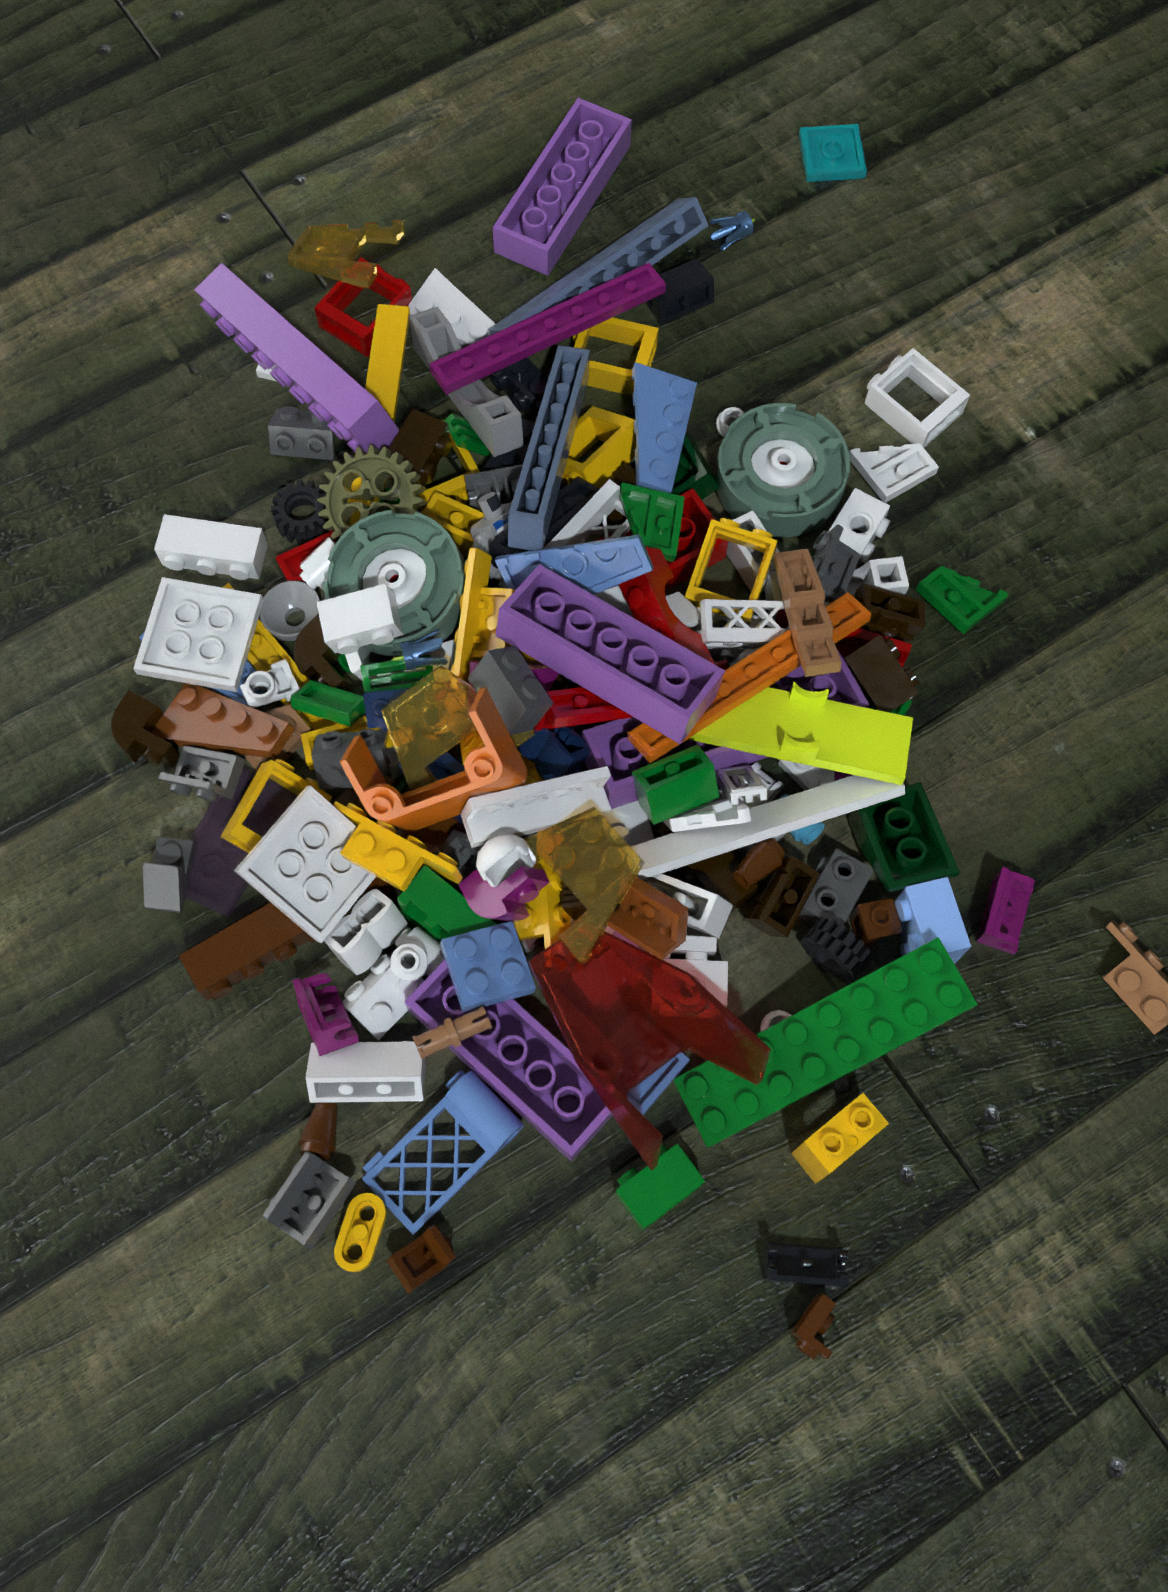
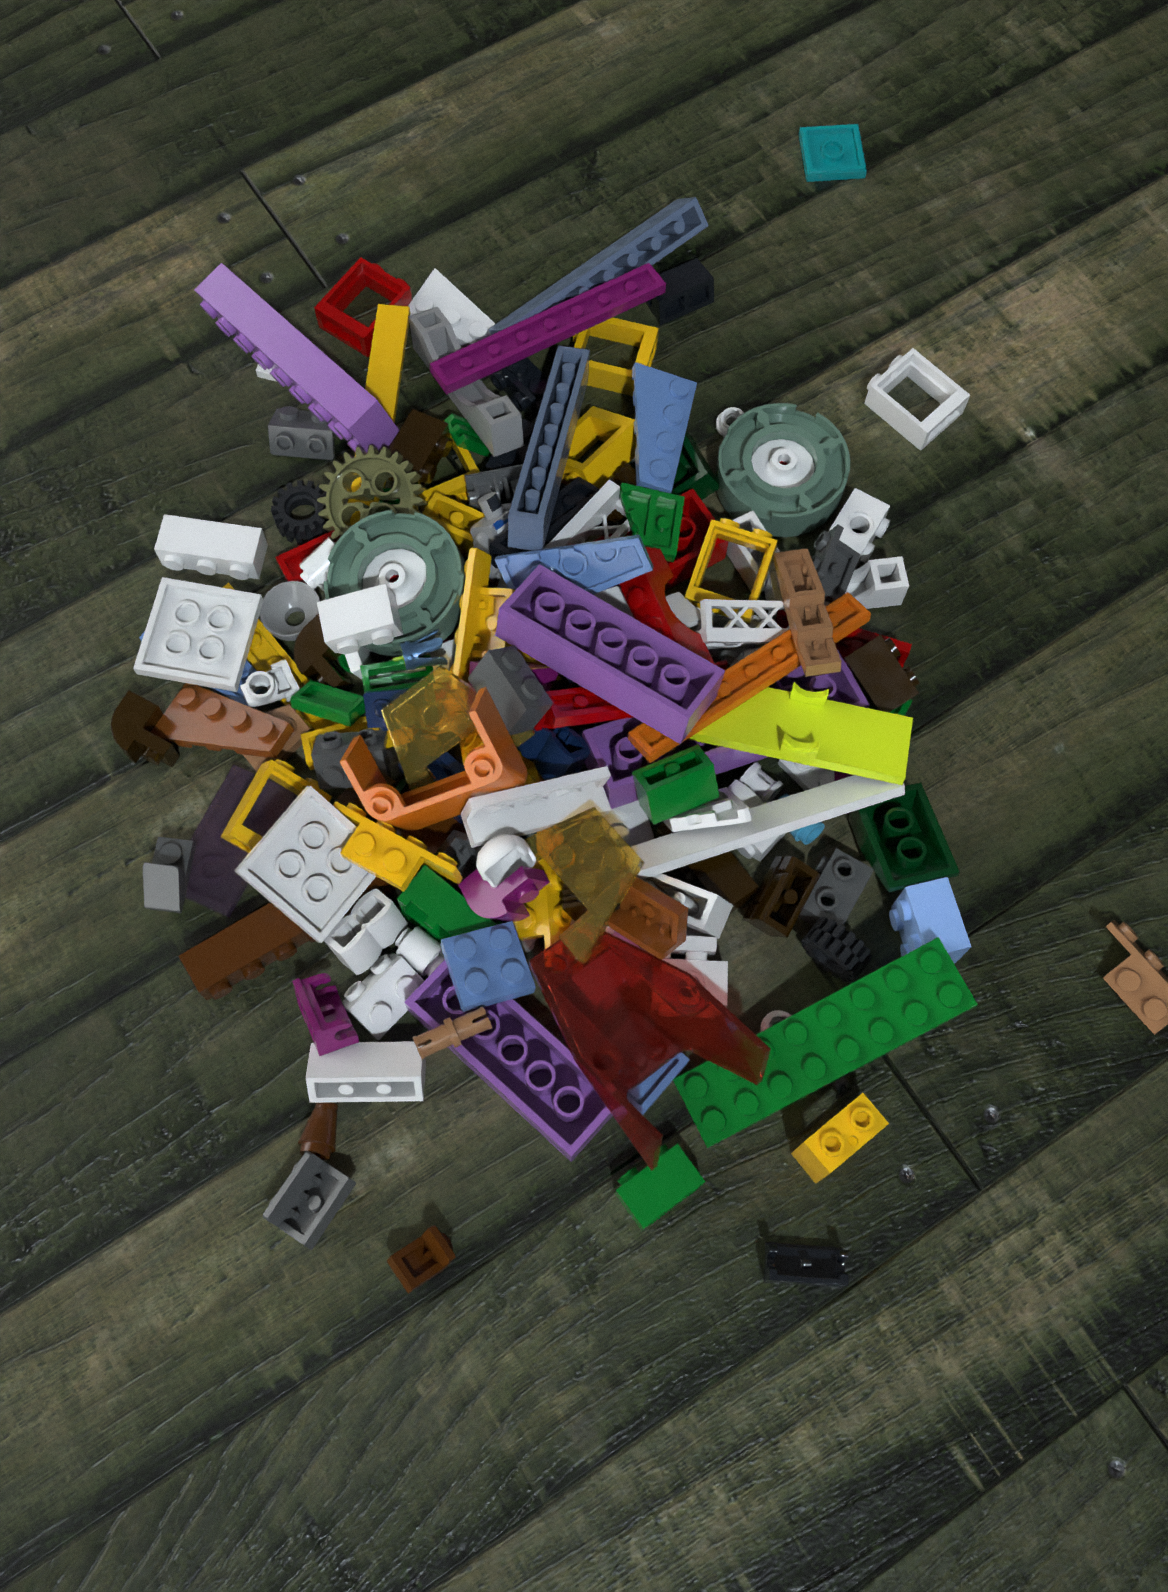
dark grey bracket [158,746,245,802] -> none
clear yellow wing [287,220,405,289] -> none
yellow plate [334,1193,387,1272] -> none
medium blue piece [362,1070,524,1235] -> none
white plate [390,944,428,981] -> none
medium lavender brick [493,98,632,276] -> none
flat silver piece [710,211,755,252] -> none
white tile [716,765,768,805] -> none
reddish brown cone [733,838,785,889] -> none
reddish brown bracket [790,1294,836,1360] -> none
white wing [849,443,939,503] -> none
reddish brown bracket [849,899,902,949] -> none
dark brown brick [852,582,926,643] -> none
green wing [915,566,1009,635] -> none
magenta hinge [976,867,1035,955] -> none

